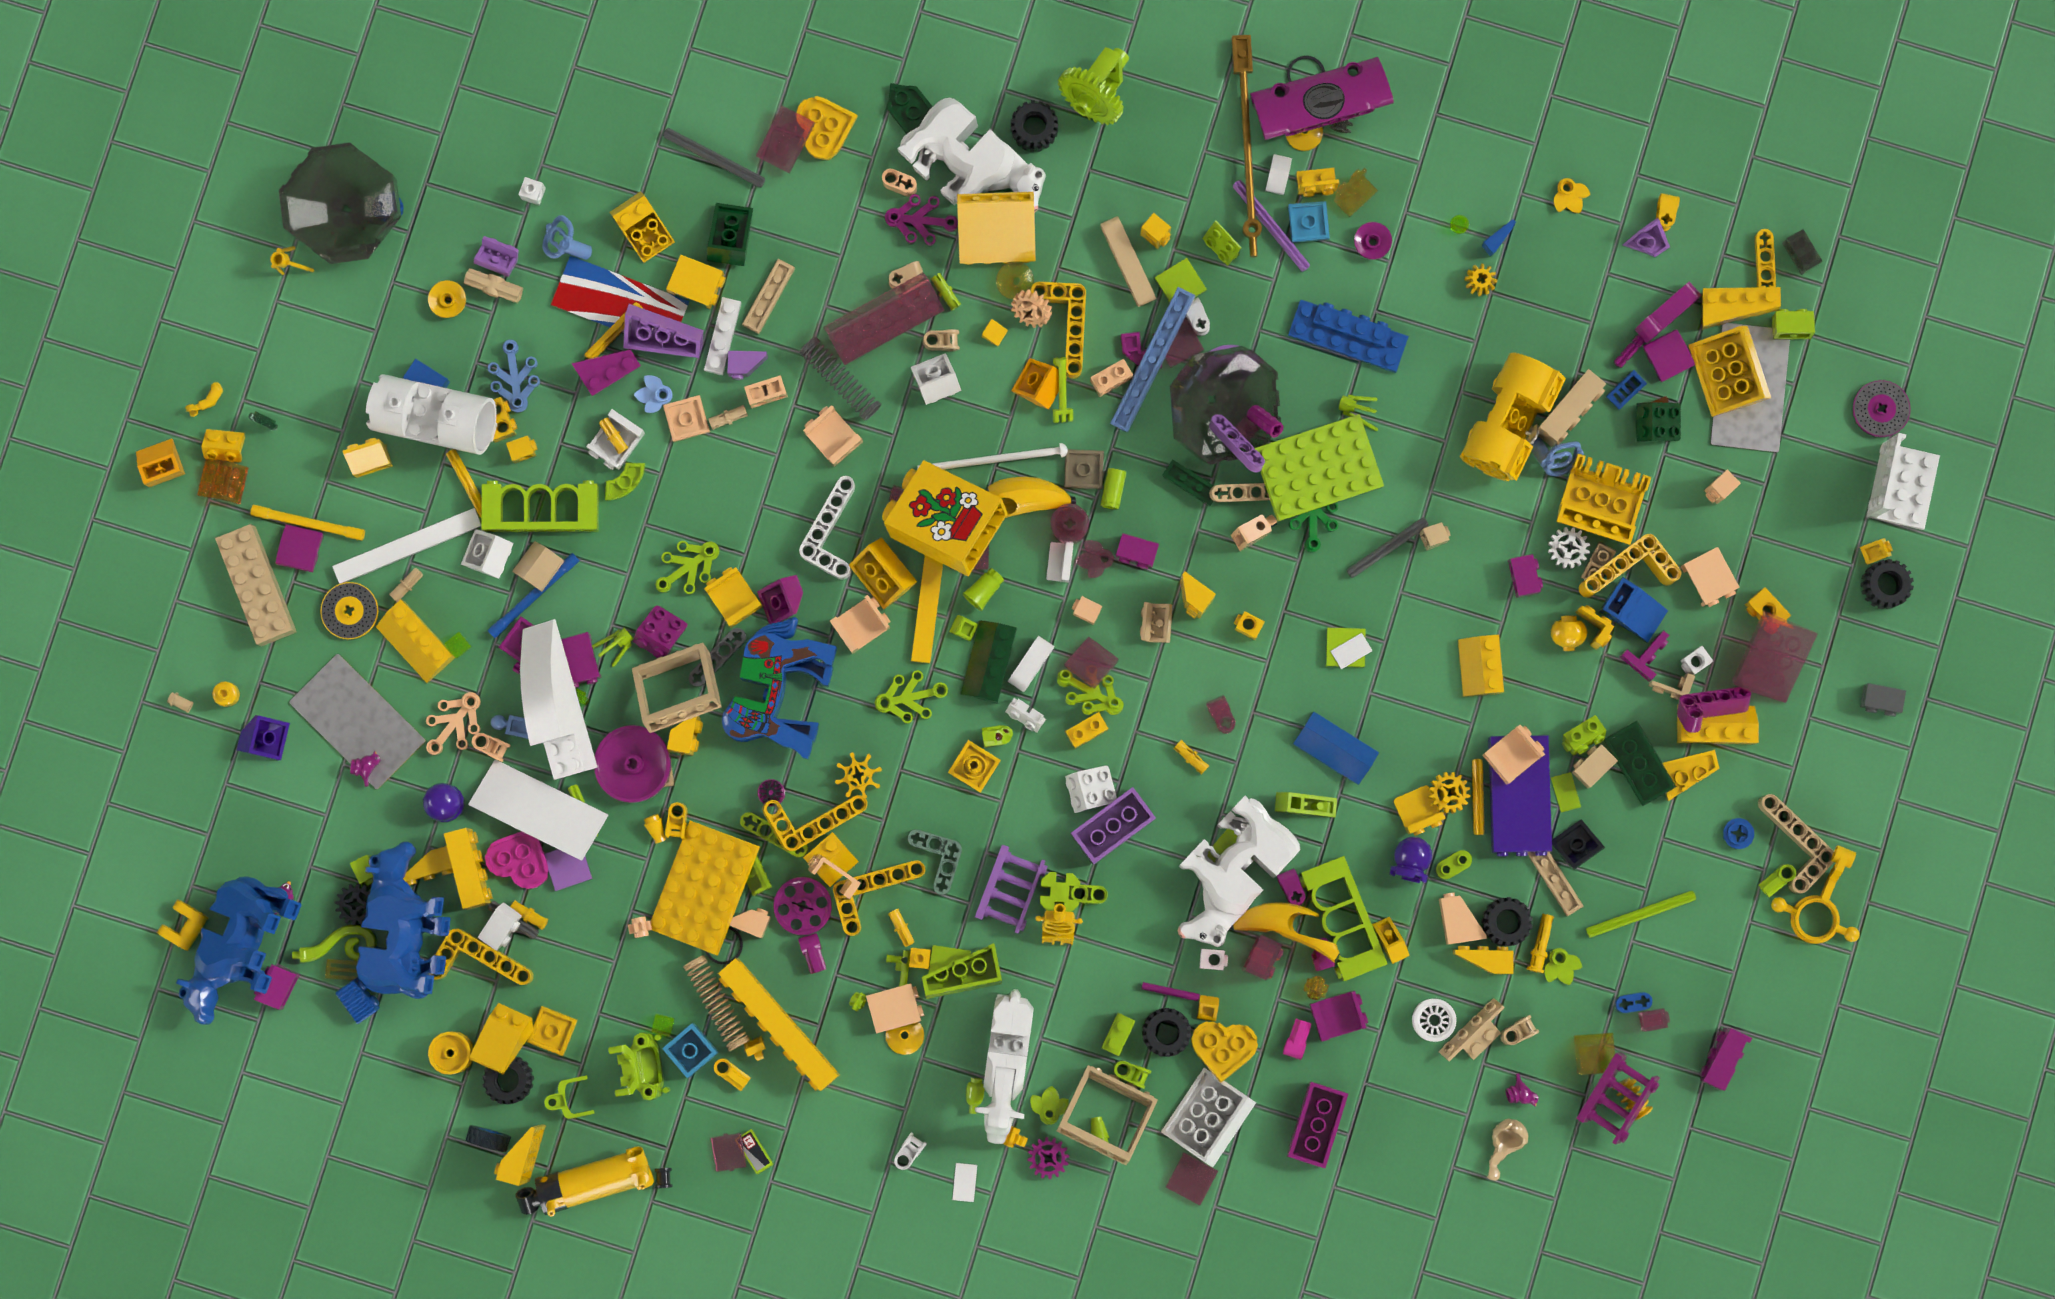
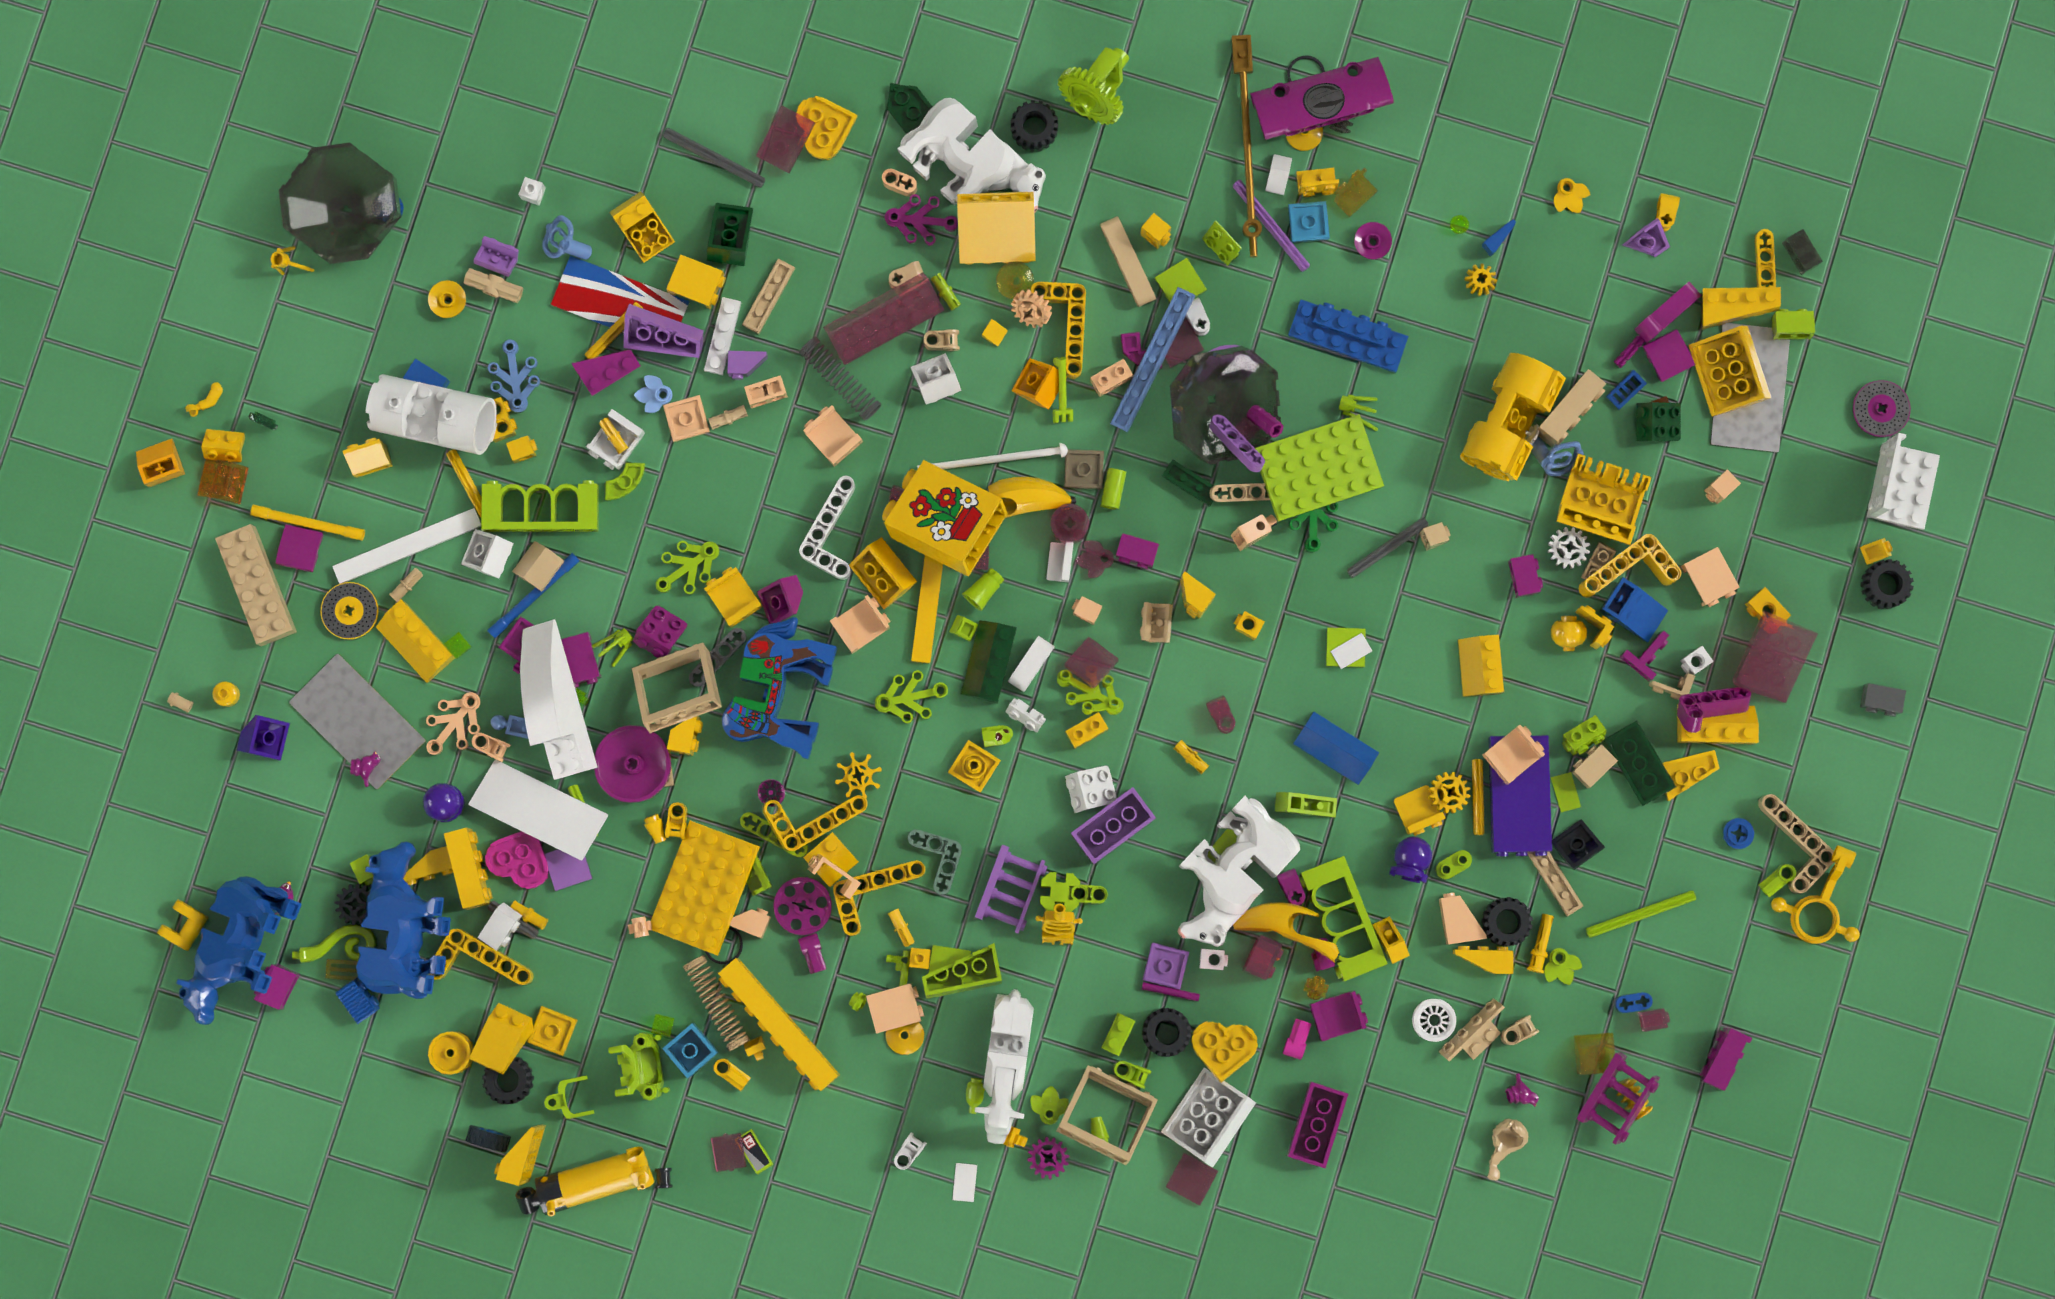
yellow slope [1197,995,1219,1021] -> none
none -> medium lavender tile [1142,943,1189,990]

